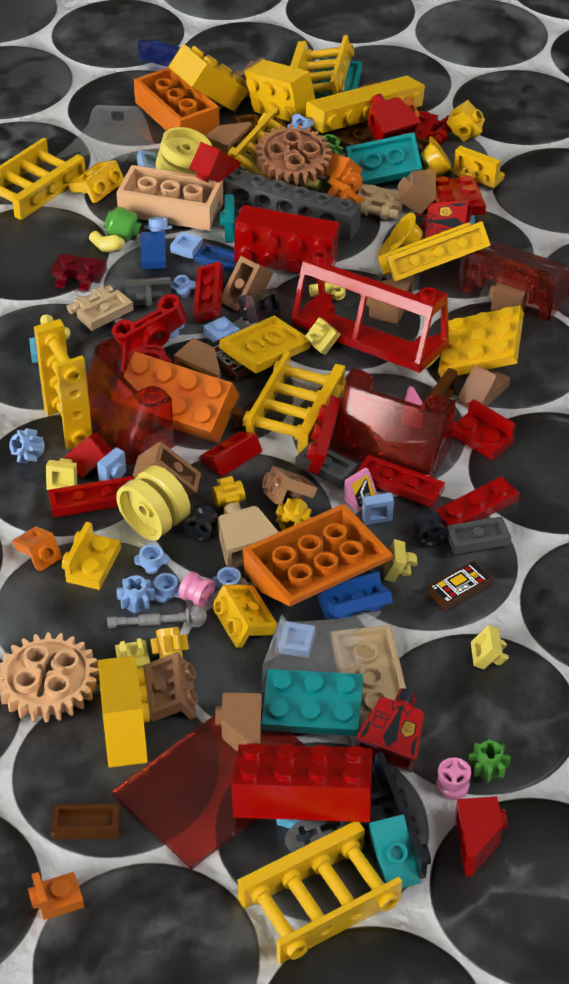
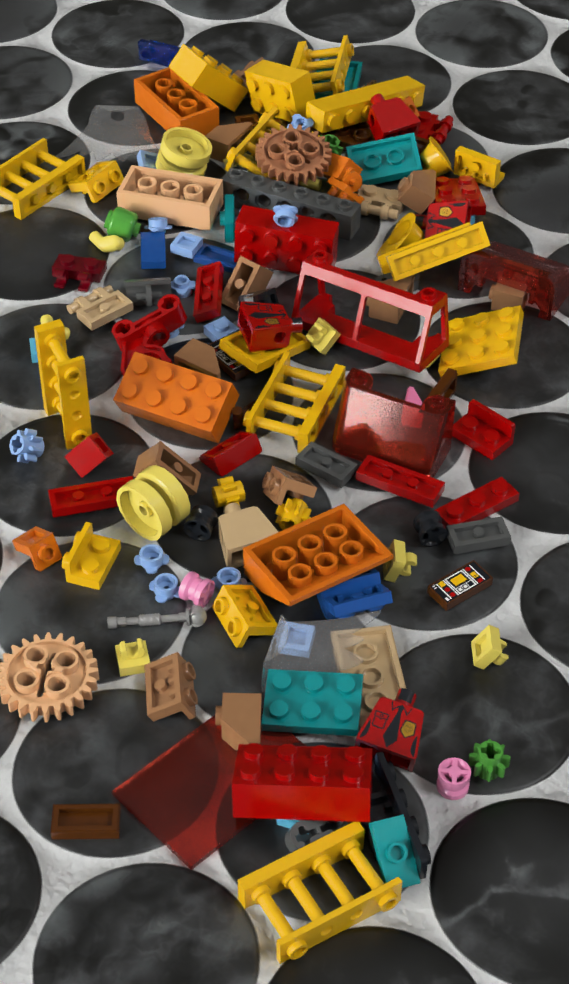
orange bracket [28,872,84,920] -> none
light yellow tile [46,458,77,490] -> none
clear red windscreen [86,338,174,465] -> none
light blue plate [97,447,126,481] -> none
yellow wedge [98,656,150,768] -> none
light blue gear [117,575,155,613] -> none
yellow gear [150,627,189,659] -> none
red slope [189,142,241,183] -> none
red plate [306,395,341,475] -> none
light yellow arm [309,282,346,300] -> none
slope [344,468,377,511] -> none
light blue plate [362,493,394,525] -> none
yellow brick [447,100,485,142] -> none
red slope [454,796,507,876] -> none
medium nougat slope [457,365,510,407] -> none
none -> red torso [237,302,303,352]
none -> light blue plate [273,204,298,227]

